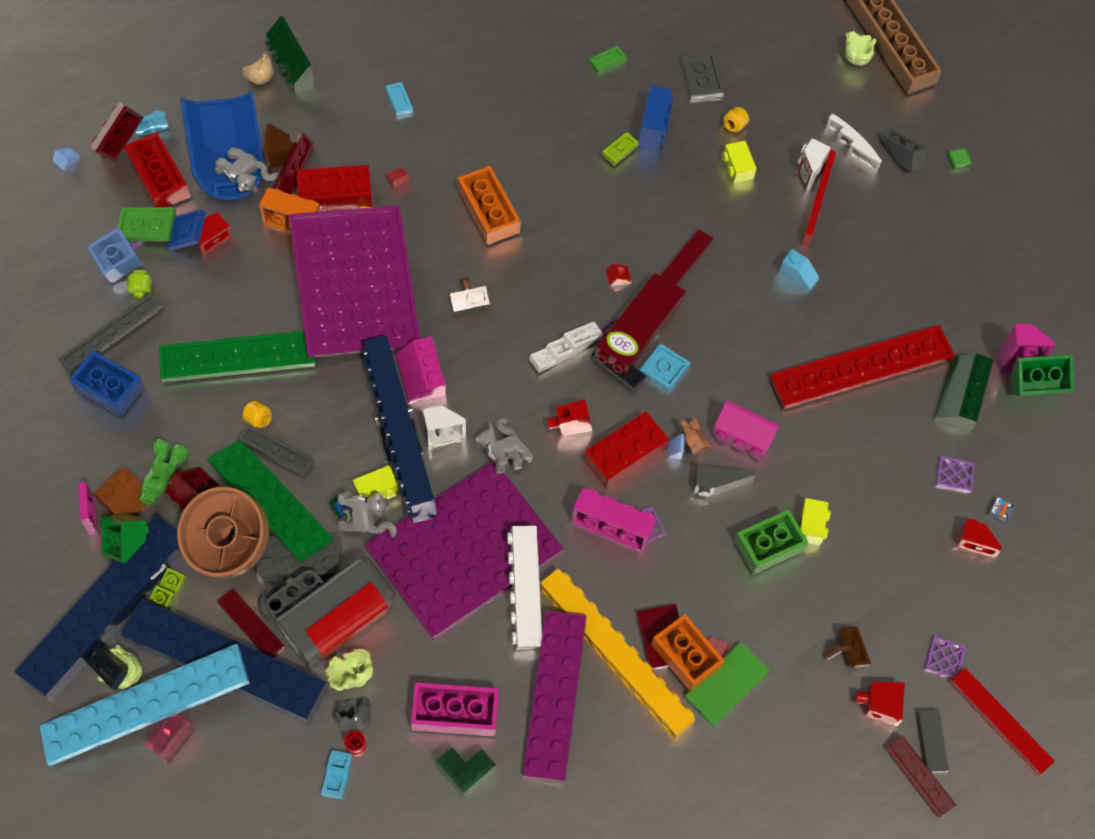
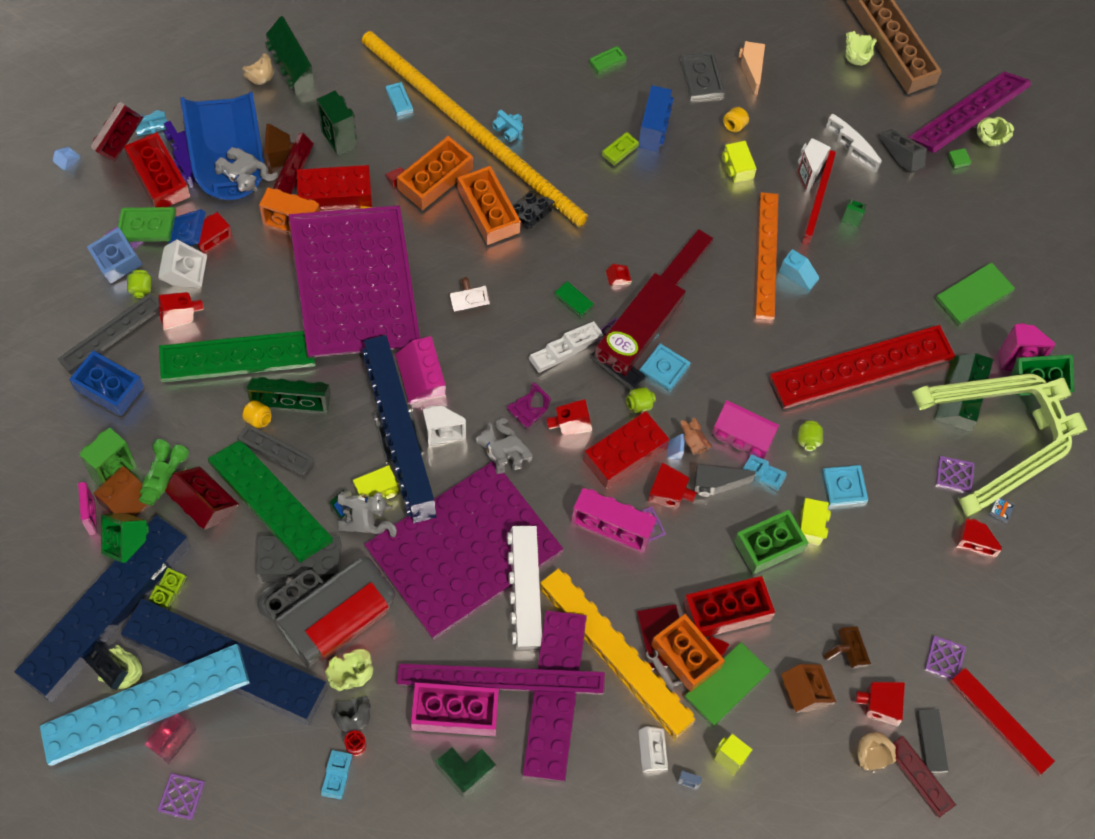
nougat cone [177,487,269,578] -> none
dark red tile [217,589,285,658] -> none
none -> bright green brick [79,427,137,486]
none -> white slope [158,240,207,288]
none -> medium lavender window [158,773,205,820]
none -> red torso [159,292,204,330]
none -> dark purple slope [163,121,195,188]
none -> dark green slope [247,377,331,413]
none -> dark green brick [316,90,357,156]
none -> yellow piece [362,31,588,227]
none -> orange brick [397,136,473,211]
none -> magenta plate [397,664,605,695]
none -> medium azure hips [492,110,523,142]
none -> magenta piece [507,382,551,429]
none -> black hinge [512,191,555,229]
none -> green tile [554,281,594,318]
none -> lime head [626,387,656,414]
none -> white slope [639,726,668,771]
none -> light grey piece [645,650,683,691]
none -> red torso [648,463,697,508]
none -> sand blue tile [678,771,702,790]
none -> red brick [683,576,775,638]
none -> neon yellow brick [714,734,753,776]
none -> light nougat slope [739,41,765,95]
none -> medium azure slope [743,454,787,491]
none -> orange plate [755,192,778,320]
none -> dark orange slope [781,664,837,712]
none -> lime head [798,421,823,451]
none -> medium azure tile [822,465,868,506]
none -> green slope [841,199,866,227]
none -> tan hair [858,732,896,771]
none -> magenta plate [908,71,1031,153]
none -> yellowish green piece [912,374,1088,516]
none -> bright green tile [935,262,1015,325]
none -> yellowish green hair [977,117,1014,147]

